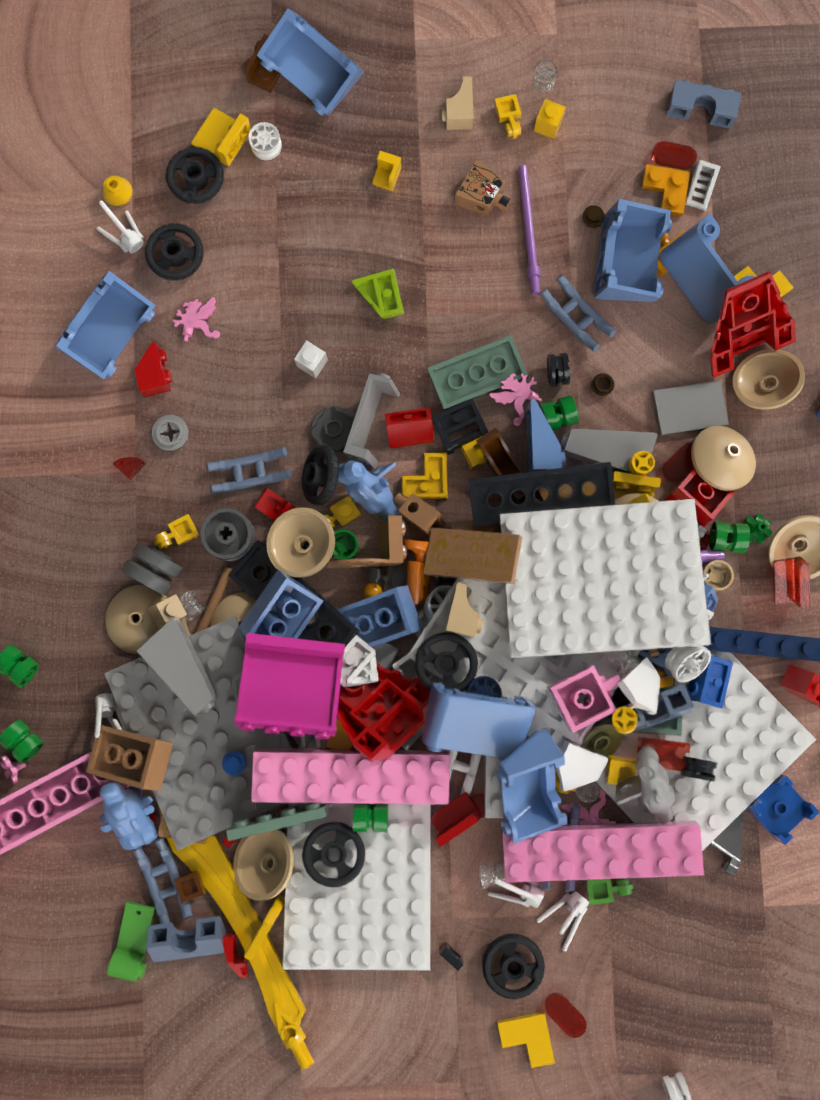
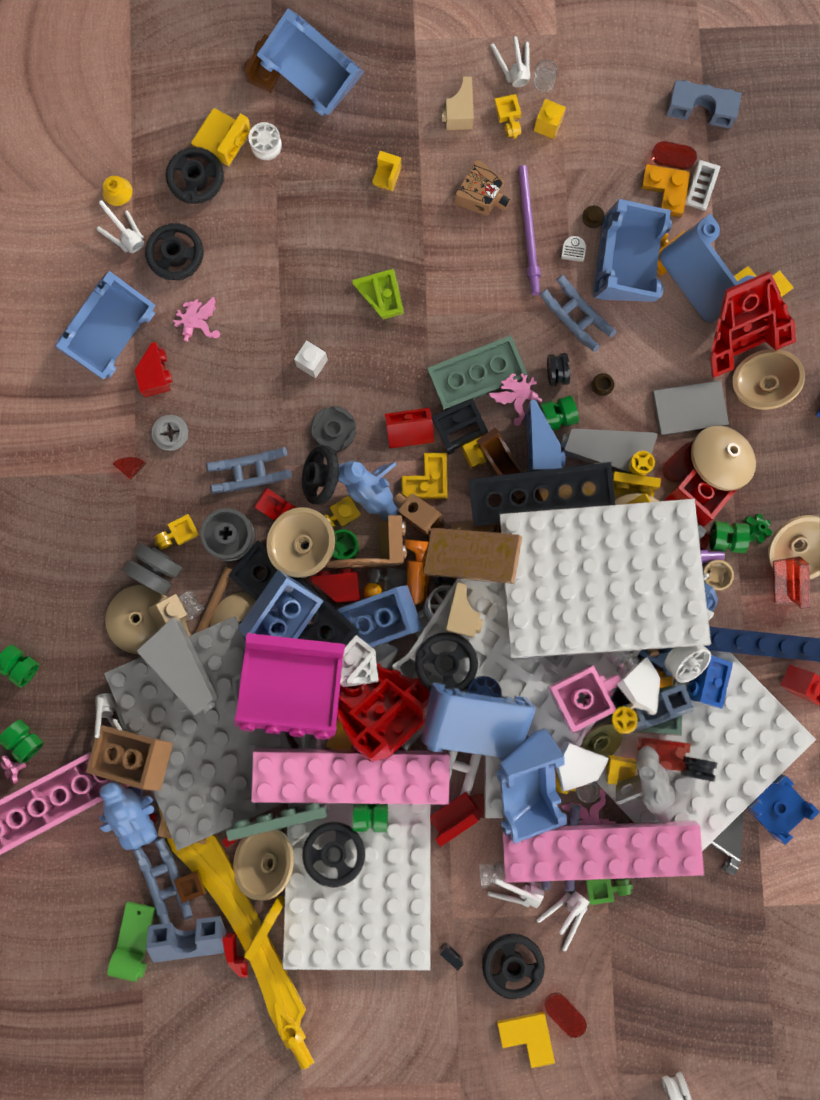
blue plate [222,751,247,775] -> none
light grey panel [343,373,400,469] -> none
none -> red slope [311,569,361,604]
none -> white plant [491,36,531,87]
none -> white tile [561,236,586,262]

